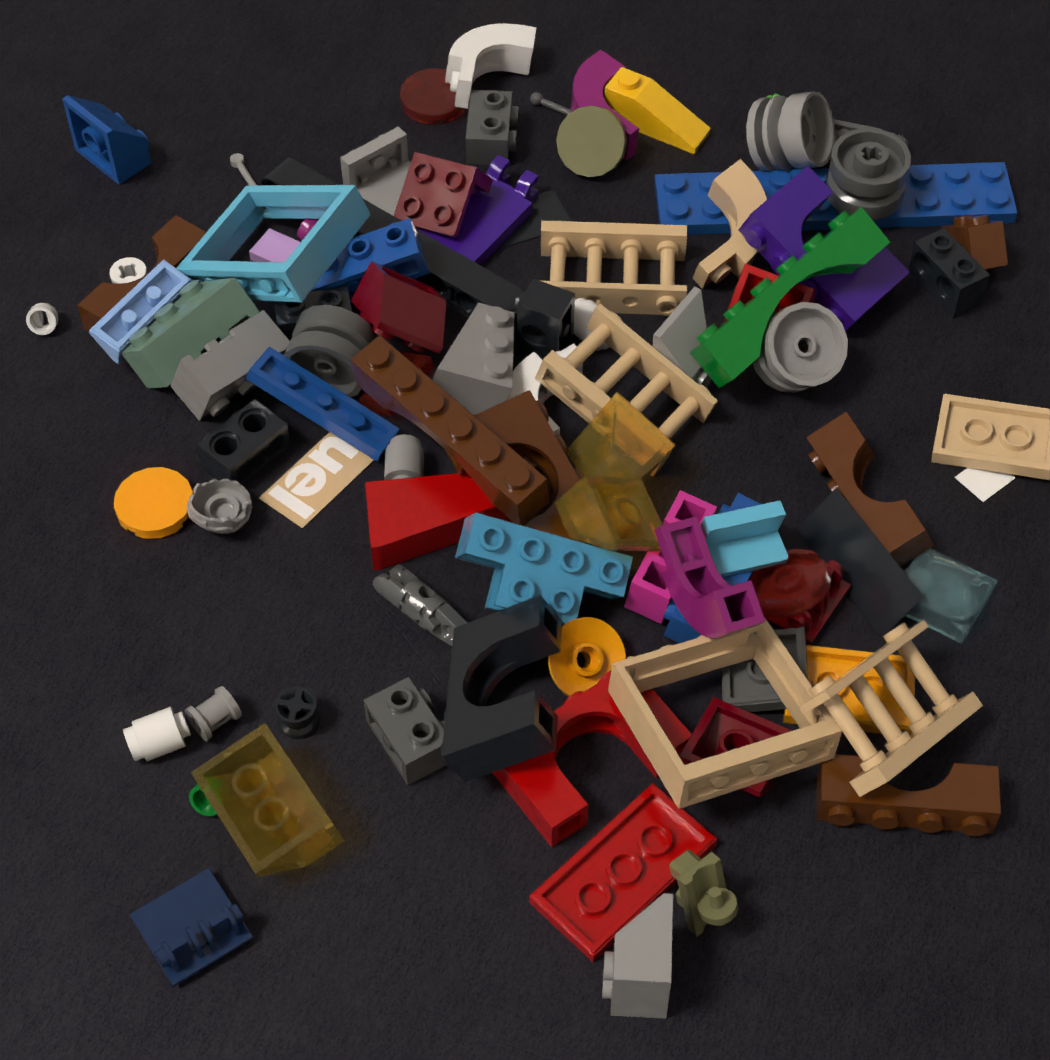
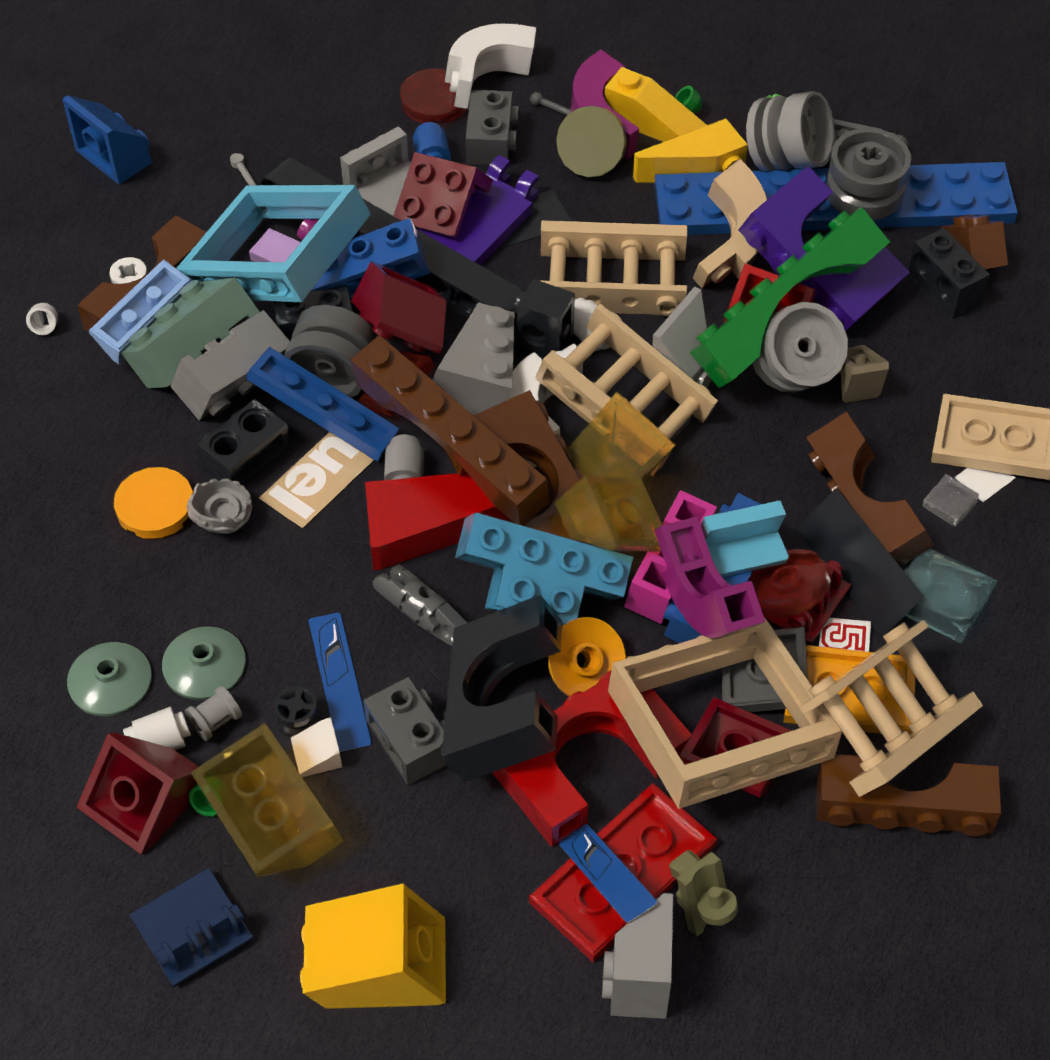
none -> sand green dish [67,642,152,717]
none -> dark red slope [76,732,204,854]
none -> sand green dish [162,627,246,700]
none -> white slope [291,717,342,778]
none -> yellow slope [300,883,446,1009]
none -> blue sticker [308,613,371,752]
none -> blue brick [413,122,451,161]
none -> blue sticker [558,824,657,923]
none -> yellow slope [633,119,748,183]
none -> green hinge [674,86,703,114]
none -> sticker [819,618,871,652]
none -> dark tan slope [839,345,889,403]
none -> clear tile [922,474,979,527]

